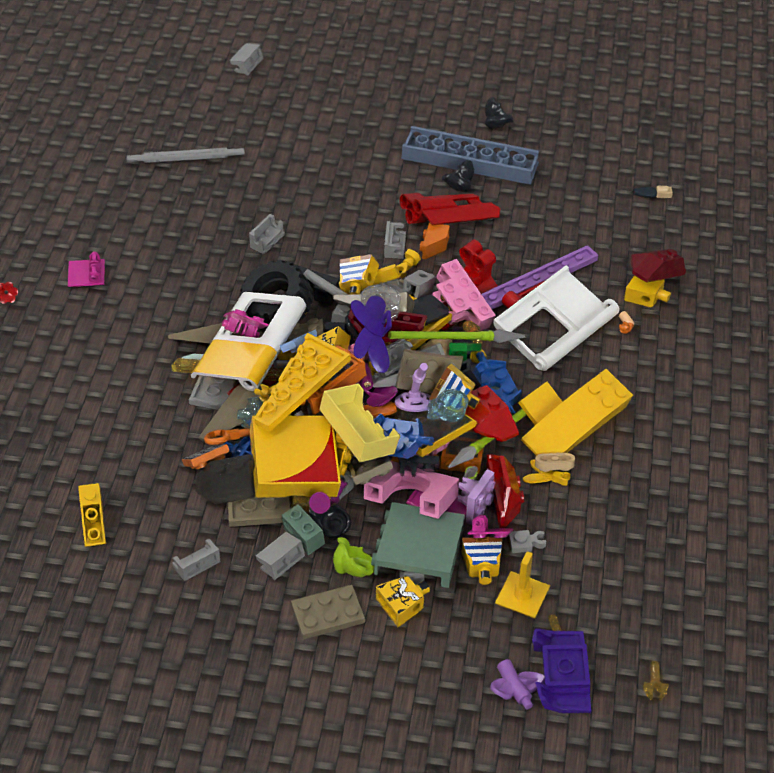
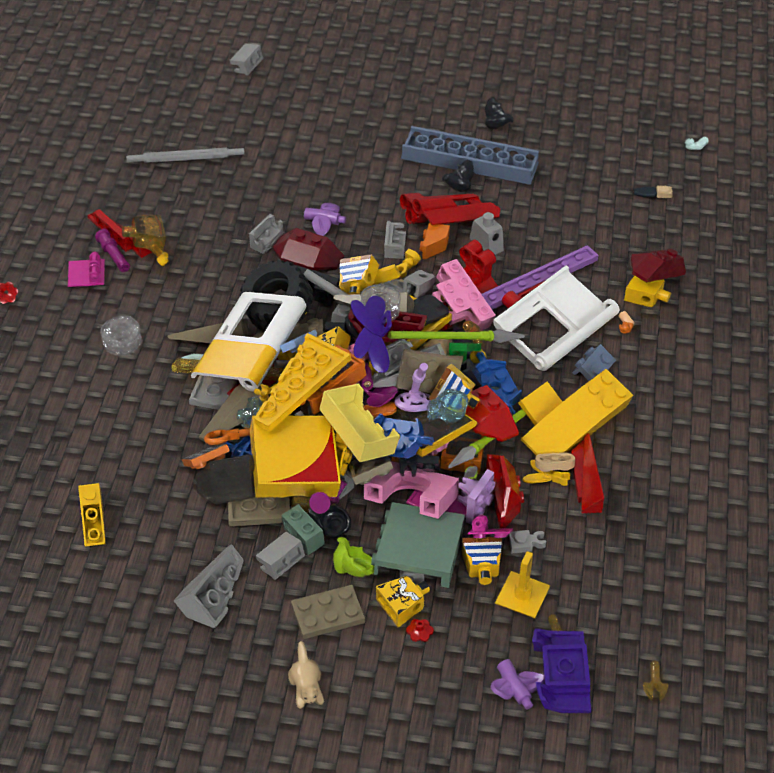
light grey hinge [172,539,220,581] -> none
dark pink hinge [222,309,269,338] -> none
none -> red wedge [87,209,154,258]
none -> magenta pin [95,229,130,272]
none -> clear wheel [100,316,142,356]
none -> clear yellow torso [122,215,169,266]
none -> light grey wedge [174,544,244,628]
none -> dark red wedge [273,228,344,270]
none -> tan animal [288,641,324,709]
none -> medium lavender plant [304,203,346,236]
none -> red plant [406,619,434,642]
none -> light grey torso [470,212,504,255]
none -> red wedge [571,433,604,513]
none -> sand blue bracket [572,344,616,381]
none -> light aqua arm [685,137,709,150]

